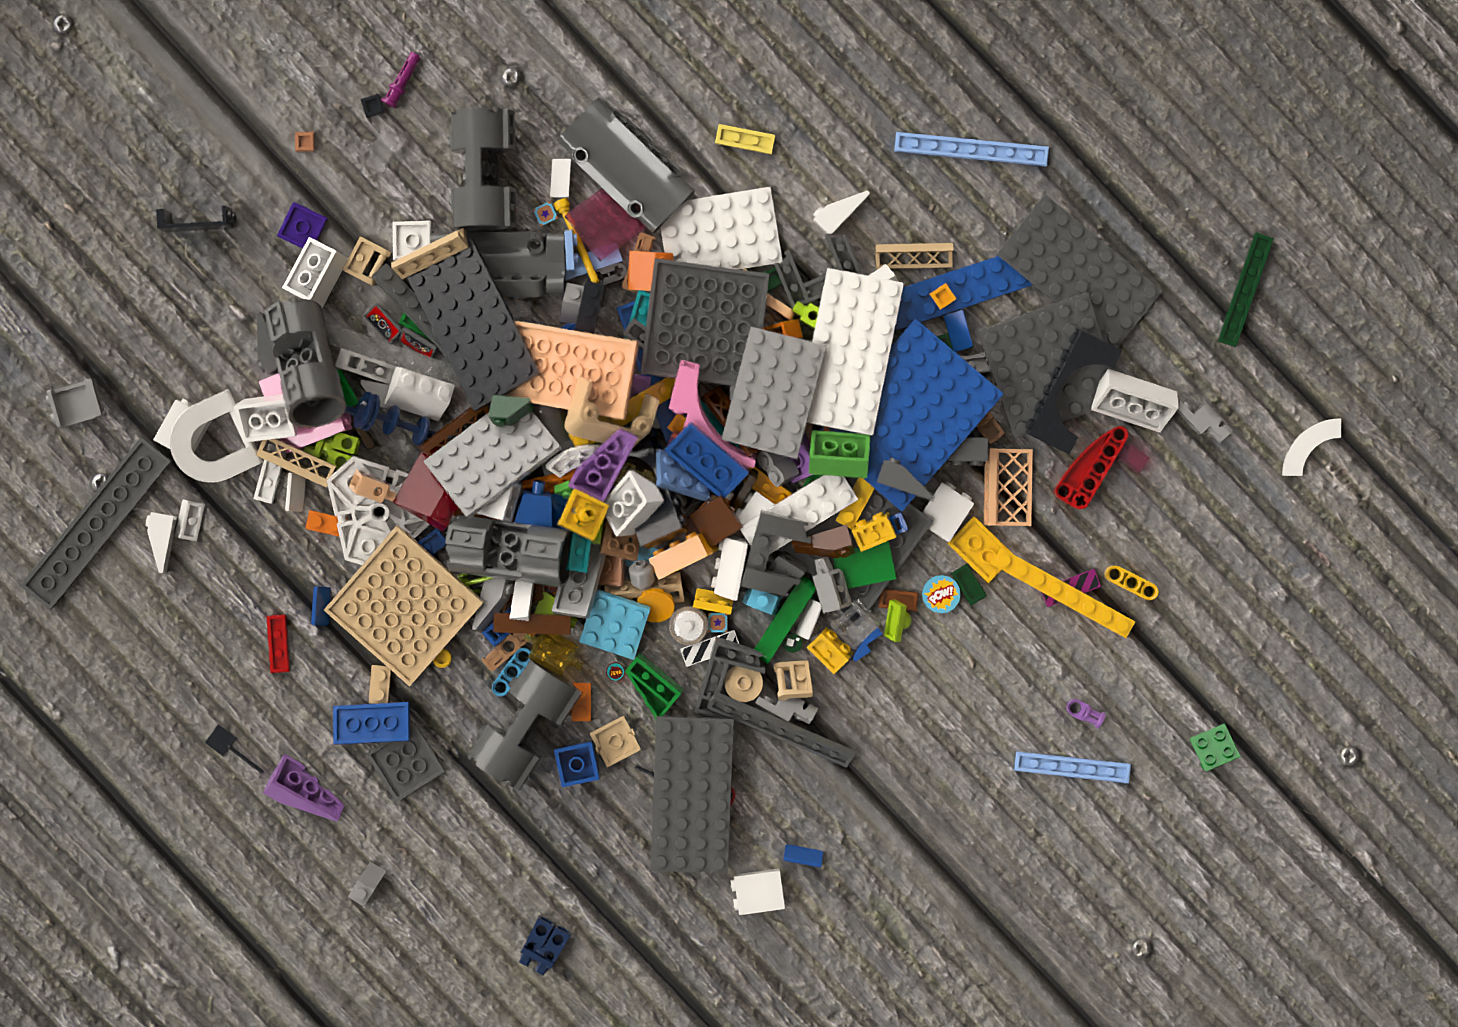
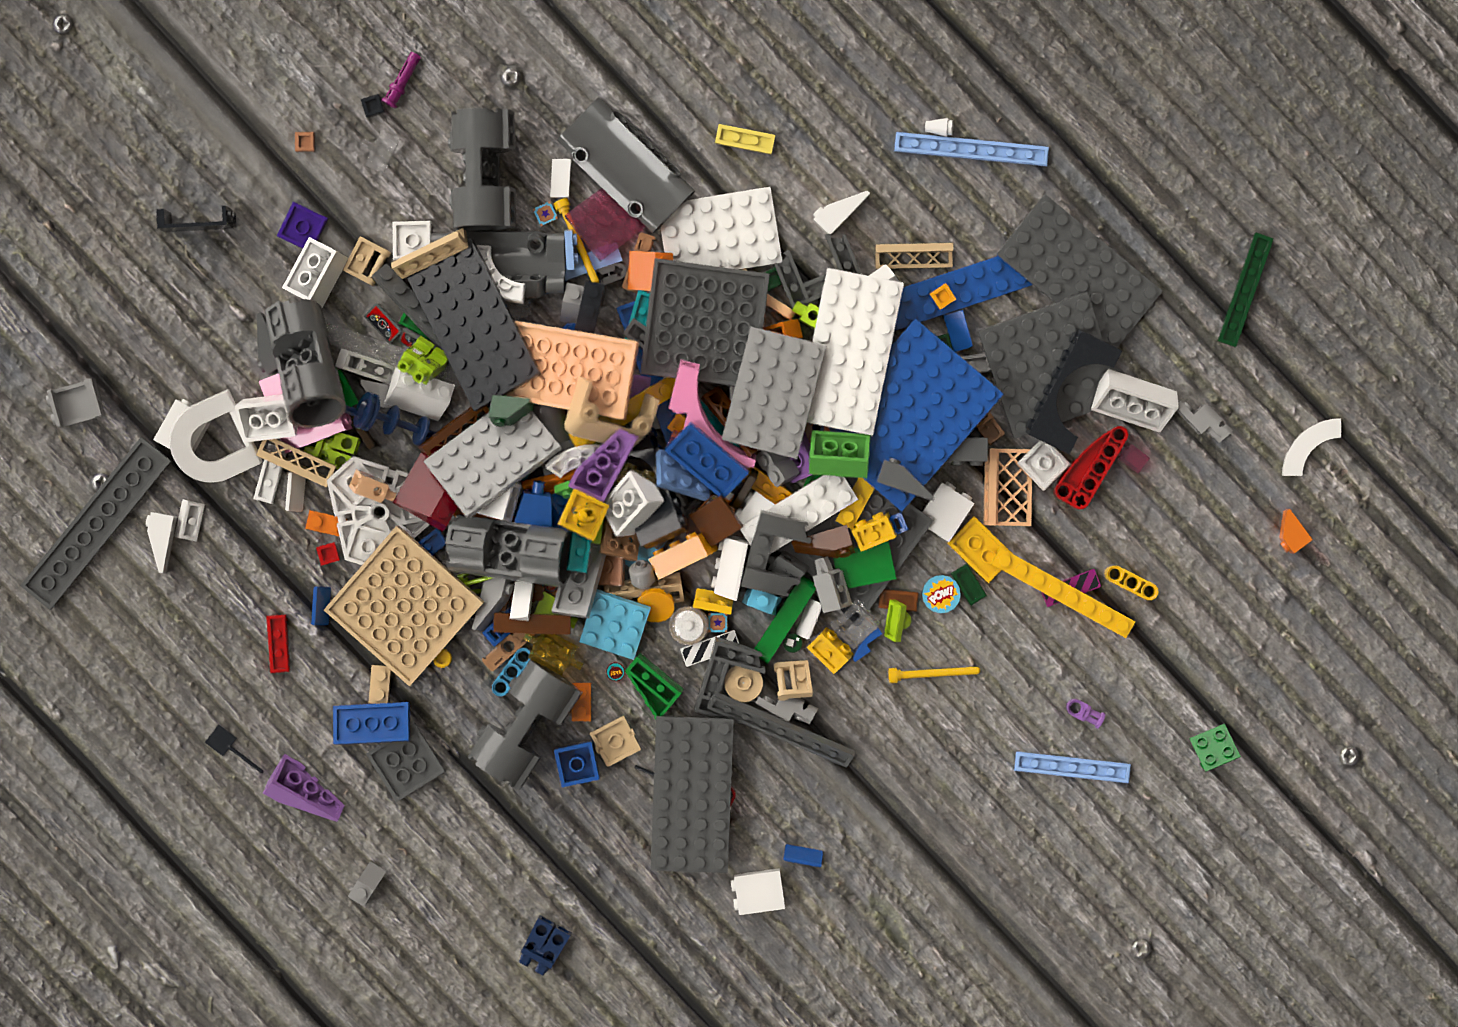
none -> red plate [316,542,340,566]
none -> lime hips [397,336,449,385]
none -> white tile [477,245,526,304]
none -> yellow piece [888,667,981,683]
none -> white cone [925,118,953,137]
none -> white tile [1017,441,1071,491]
none -> orange slope [1279,509,1313,554]

